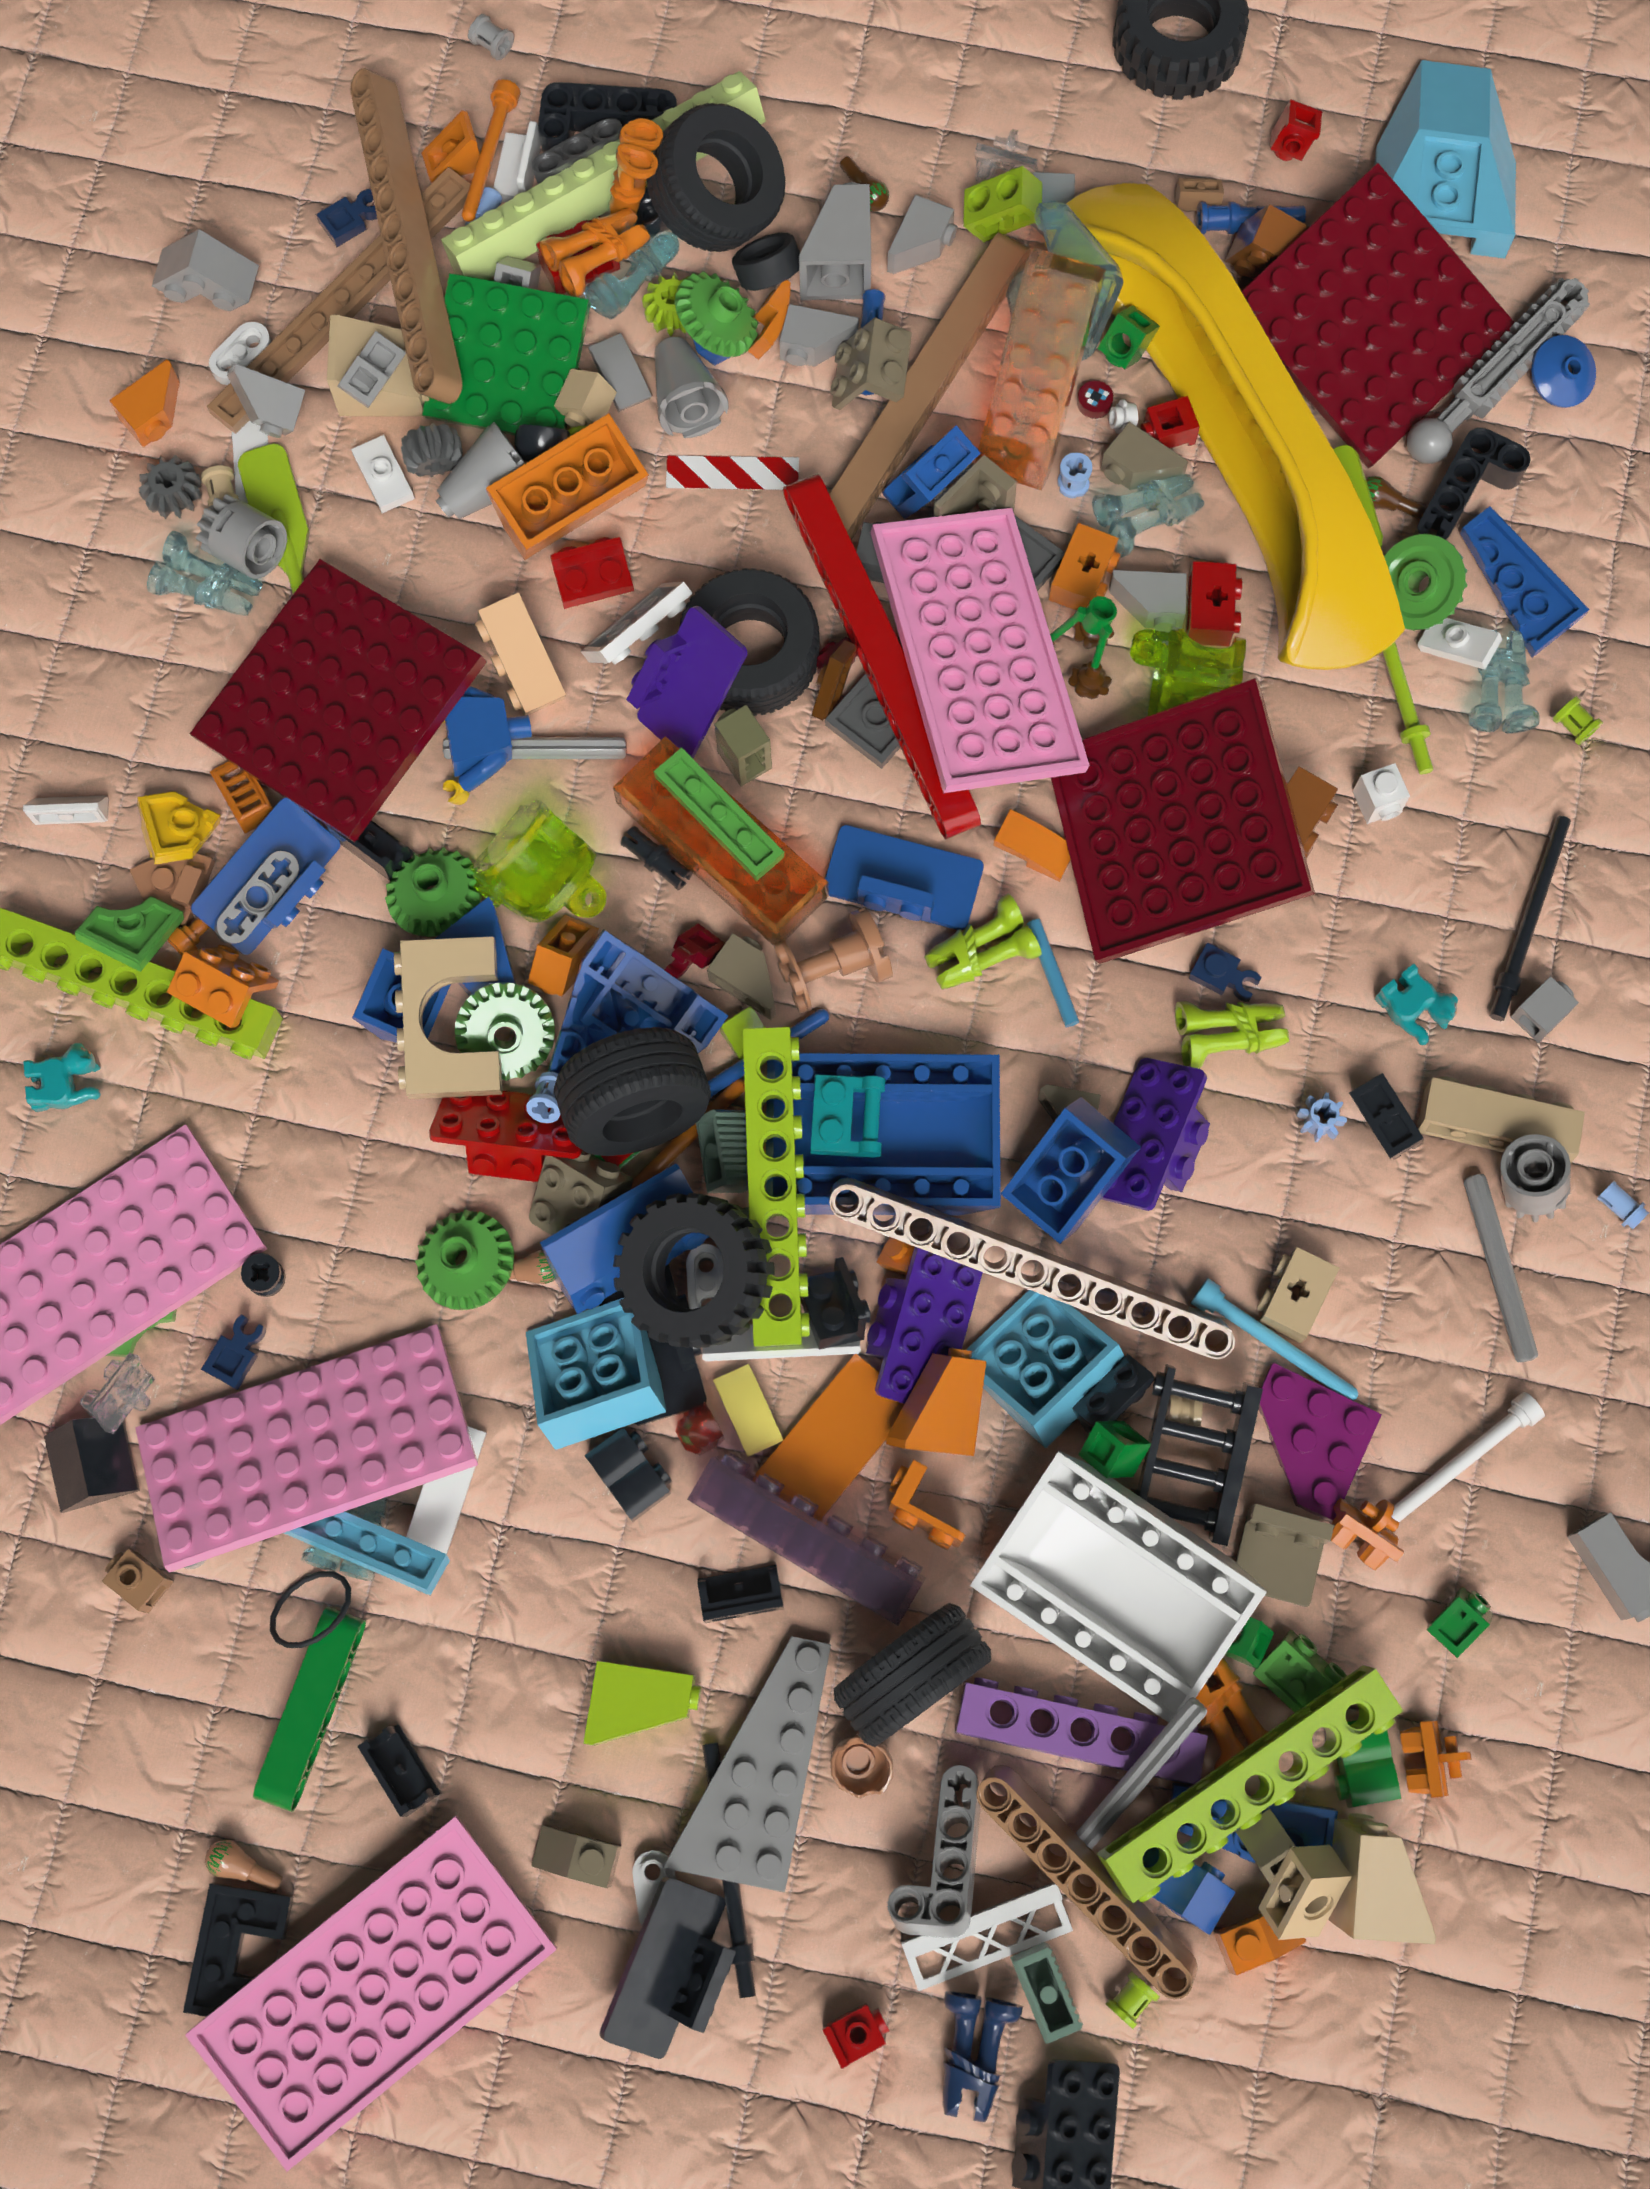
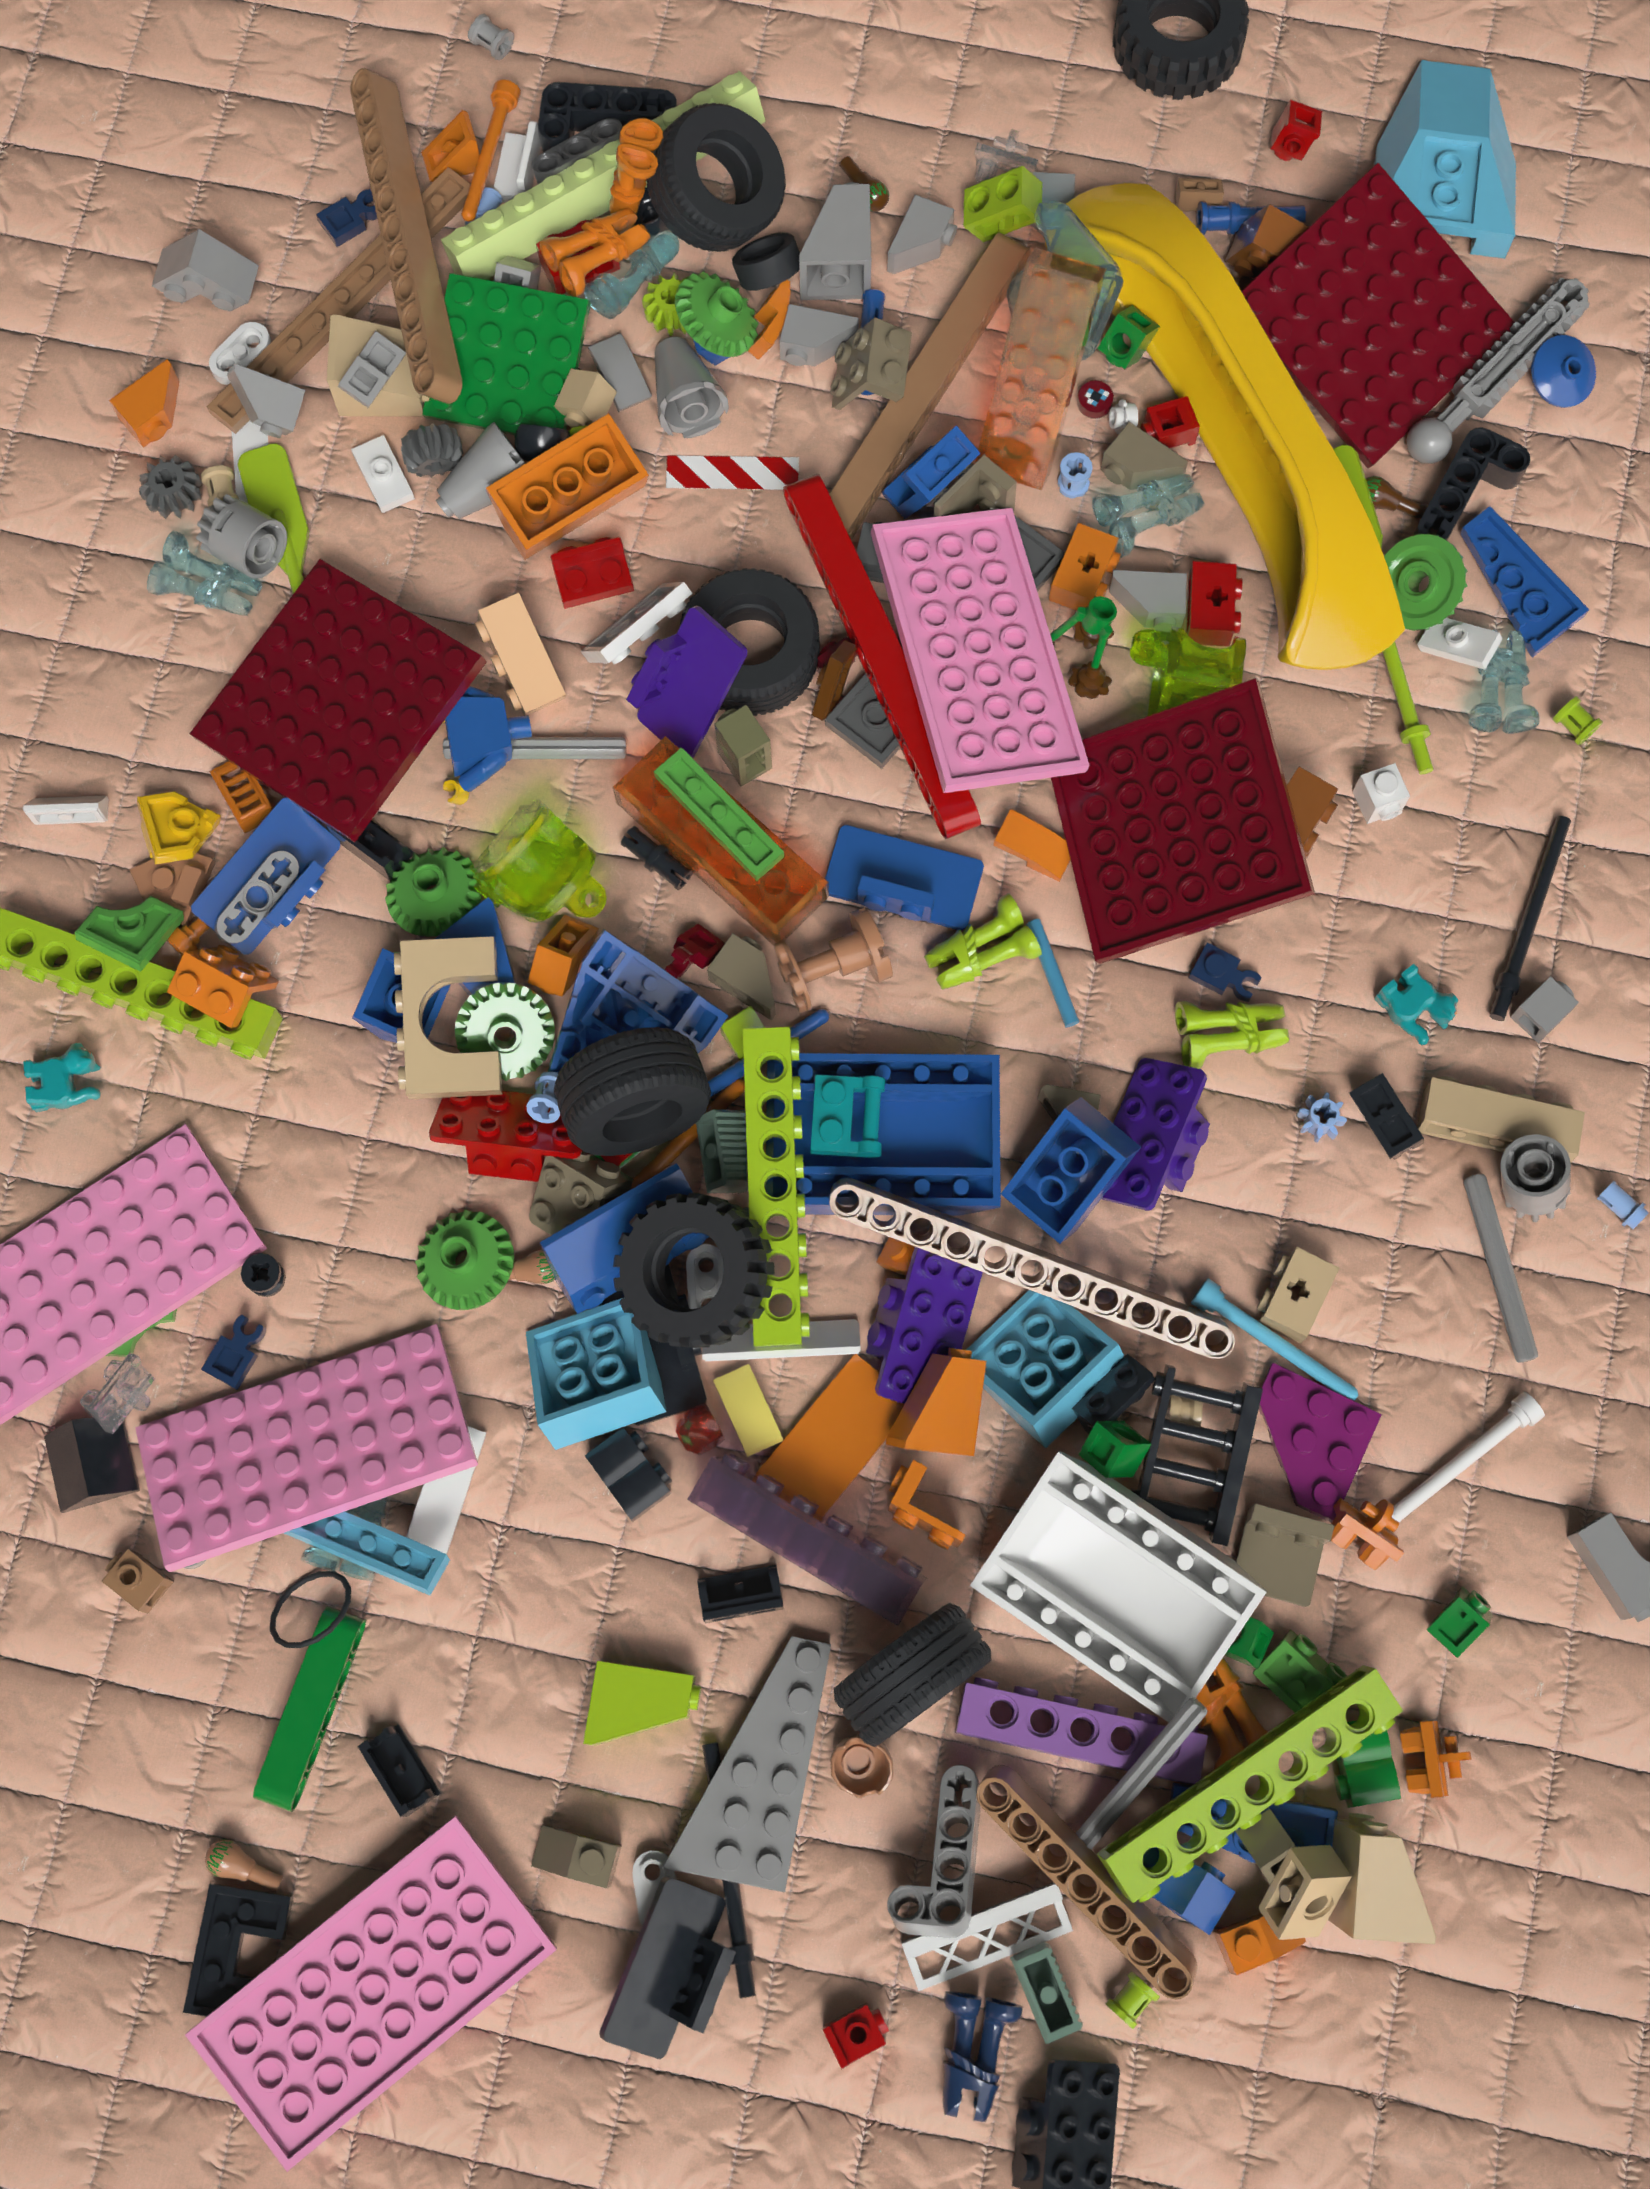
black bracket [801,1257,871,1350] -> none

